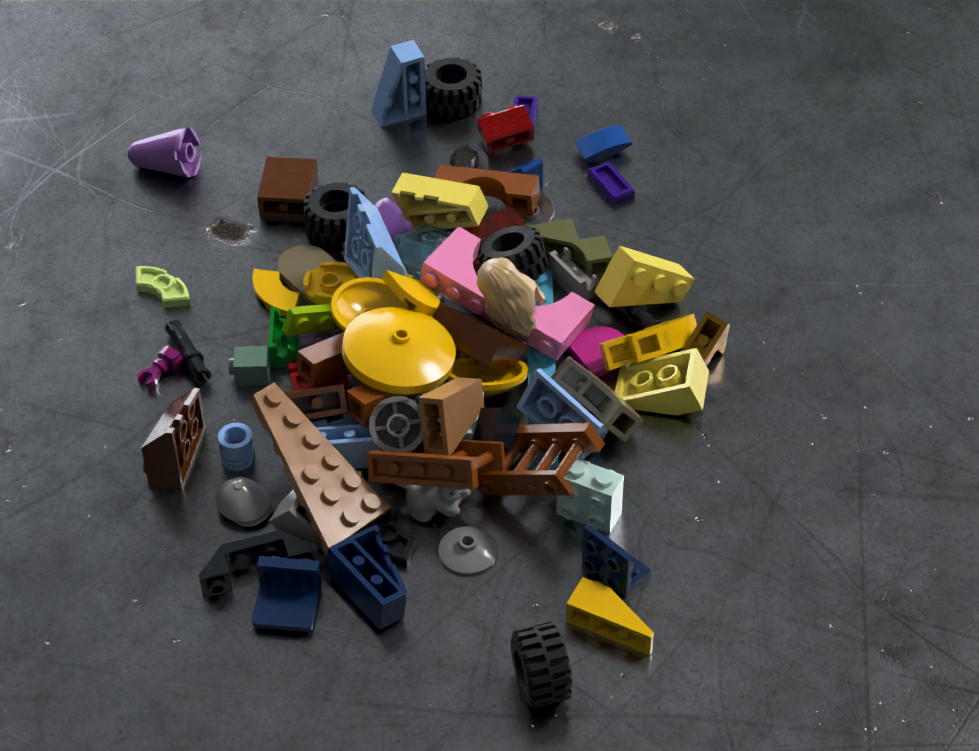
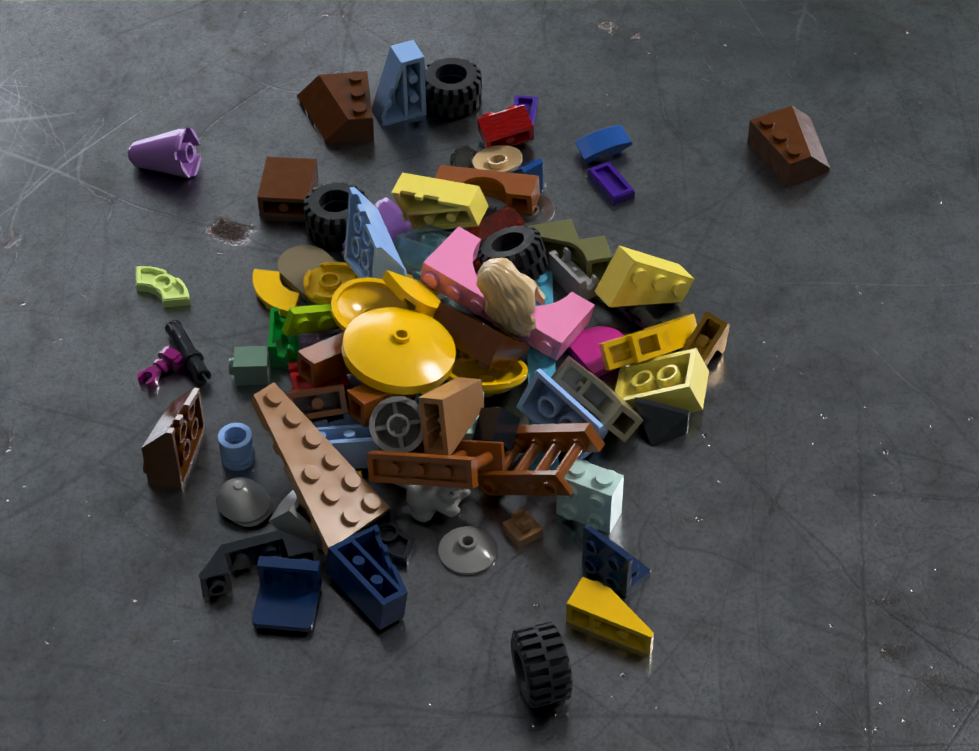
none -> reddish brown wedge [297,71,374,144]
none -> tan dish [473,145,523,172]
none -> medium nougat tile [502,508,543,549]
none -> black slope [633,397,690,447]
none -> reddish brown wedge [747,105,830,187]

